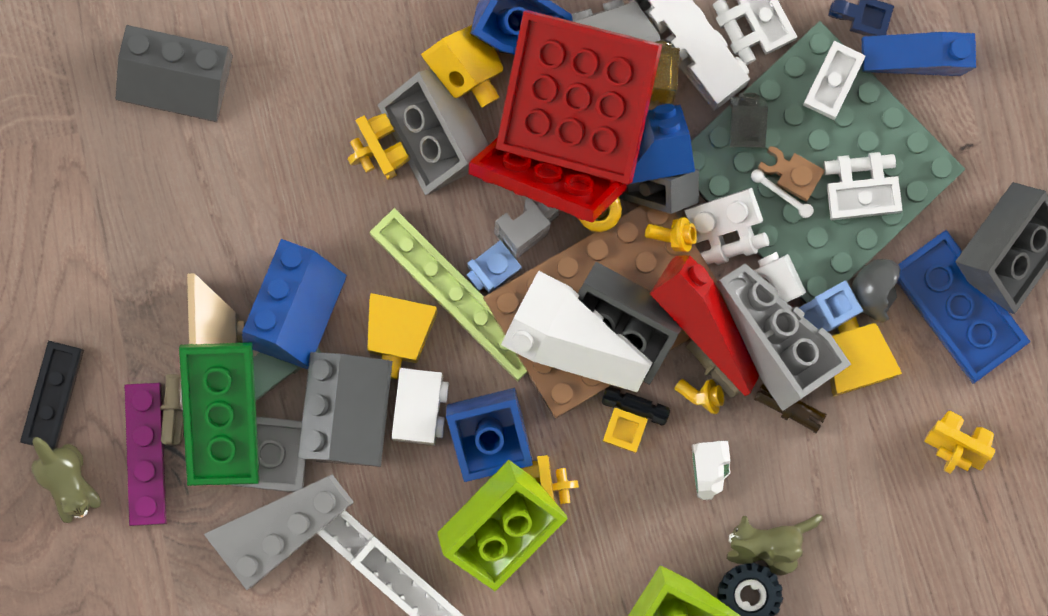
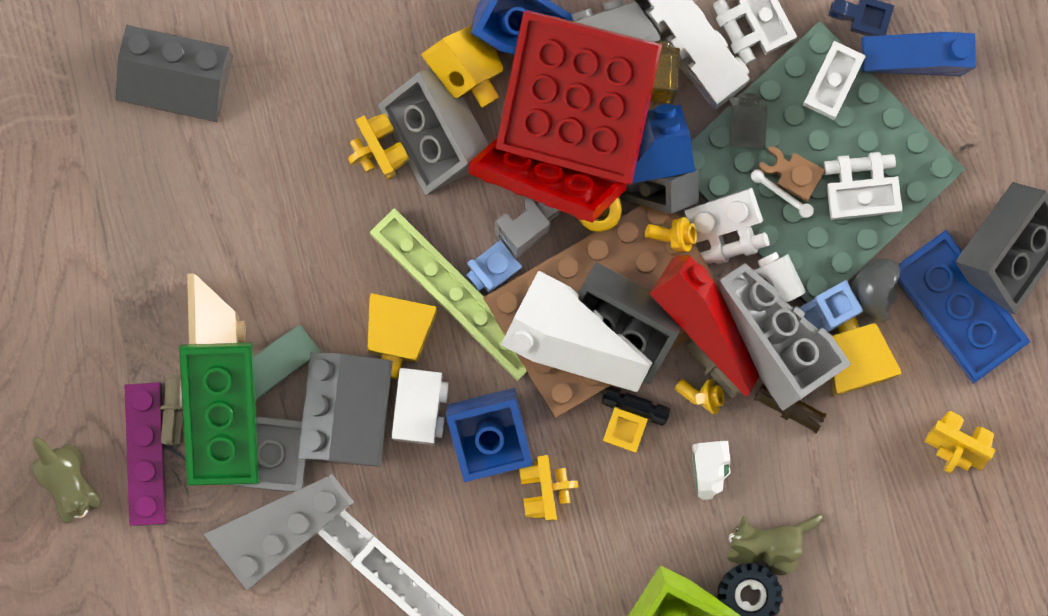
black tile [20,340,84,450] -> none
blue slope [242,239,347,369] -> none
lime slope [437,460,568,591] -> none

